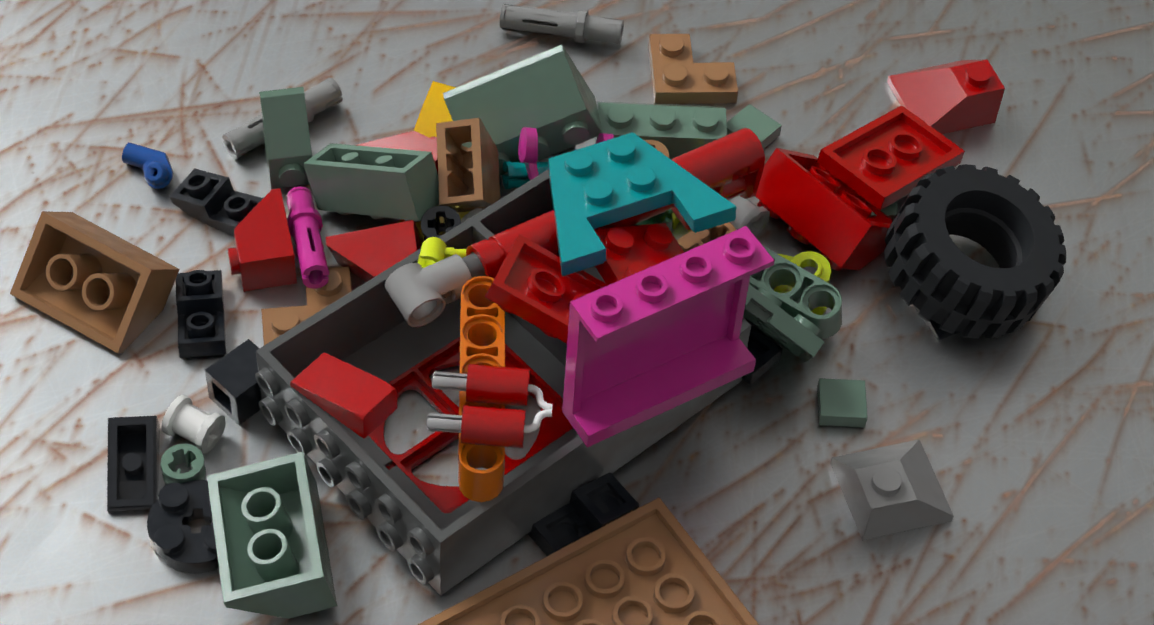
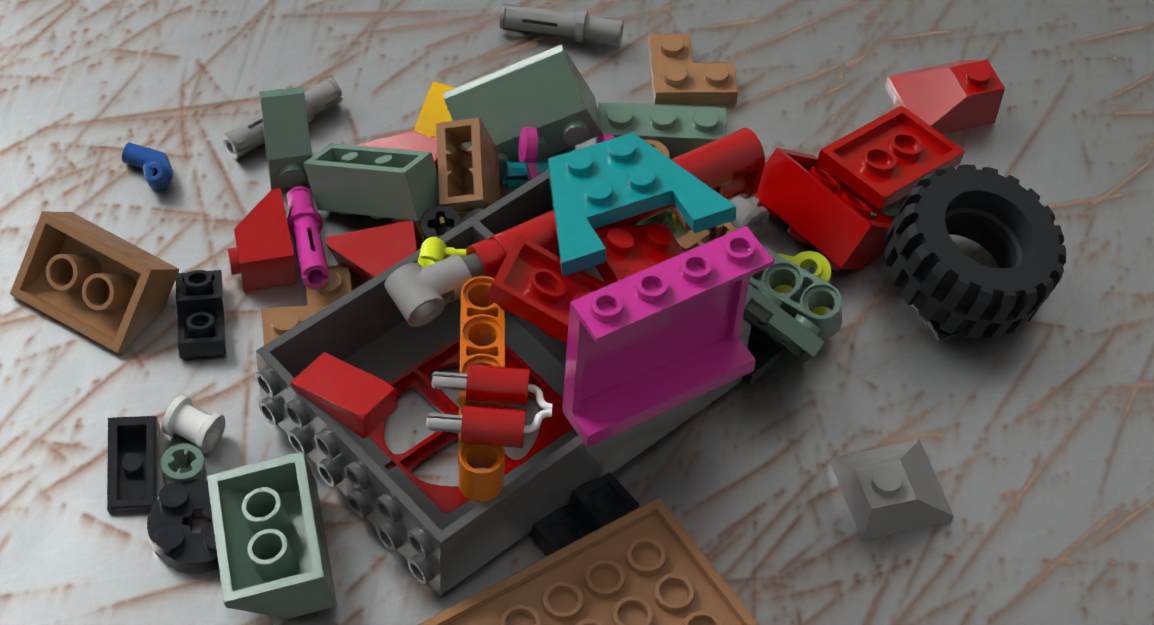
black slope [170,168,263,236] -> none
black brick [205,339,261,425] -> none
sand green tile [727,104,782,149] -> none
sand green tile [817,378,868,427] -> none

